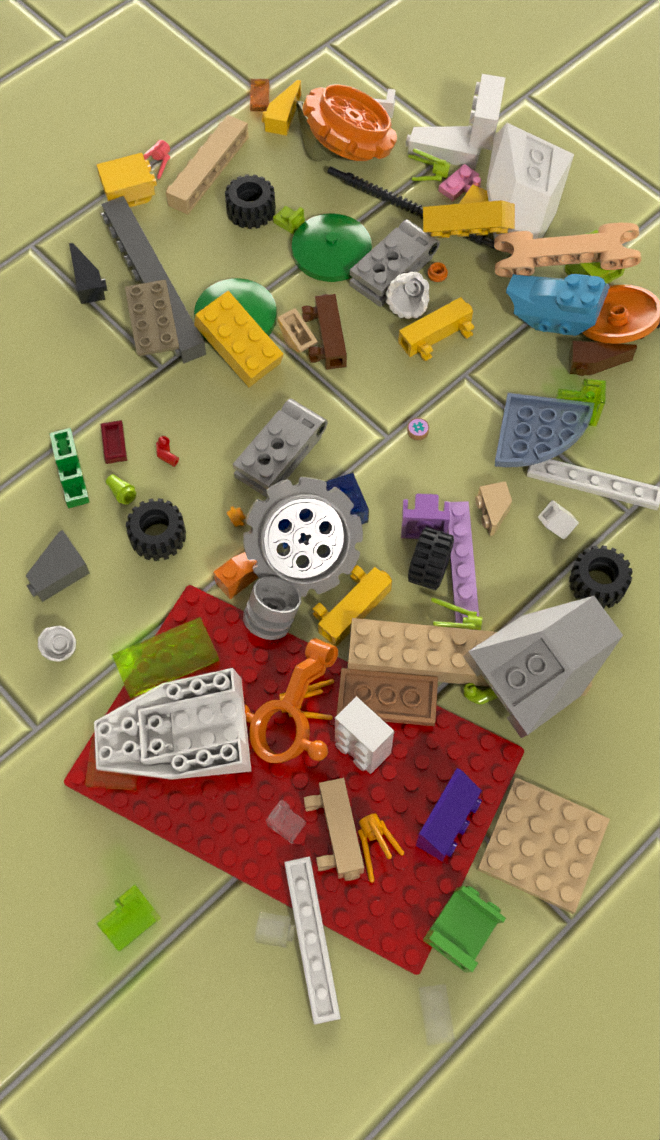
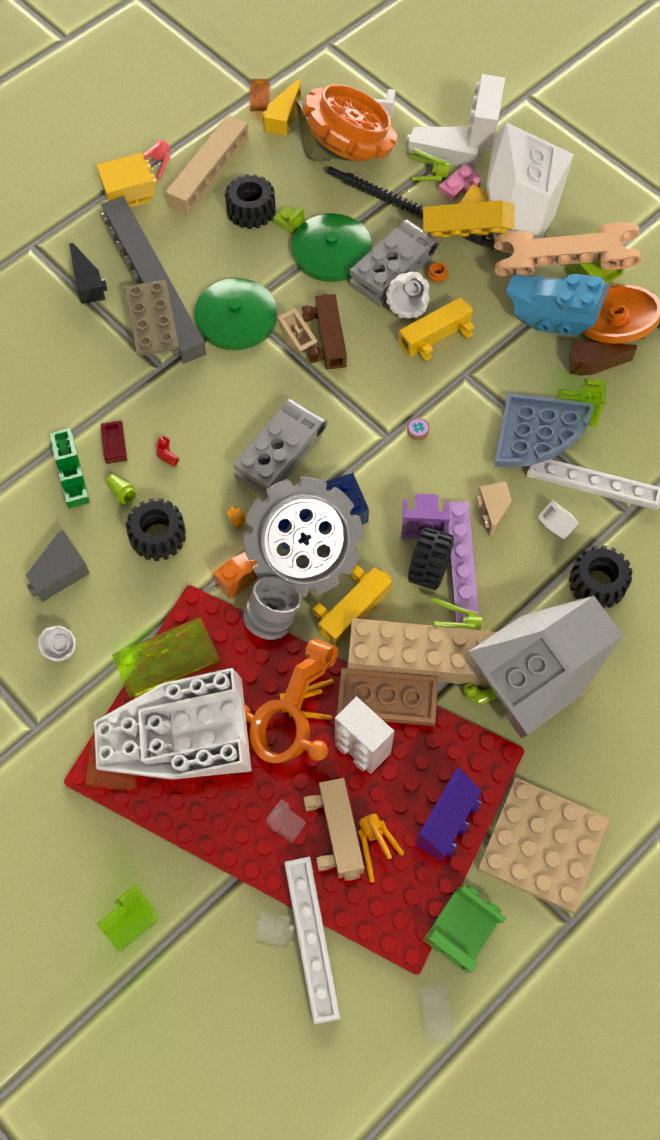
yellow brick [194,291,284,388] -> none

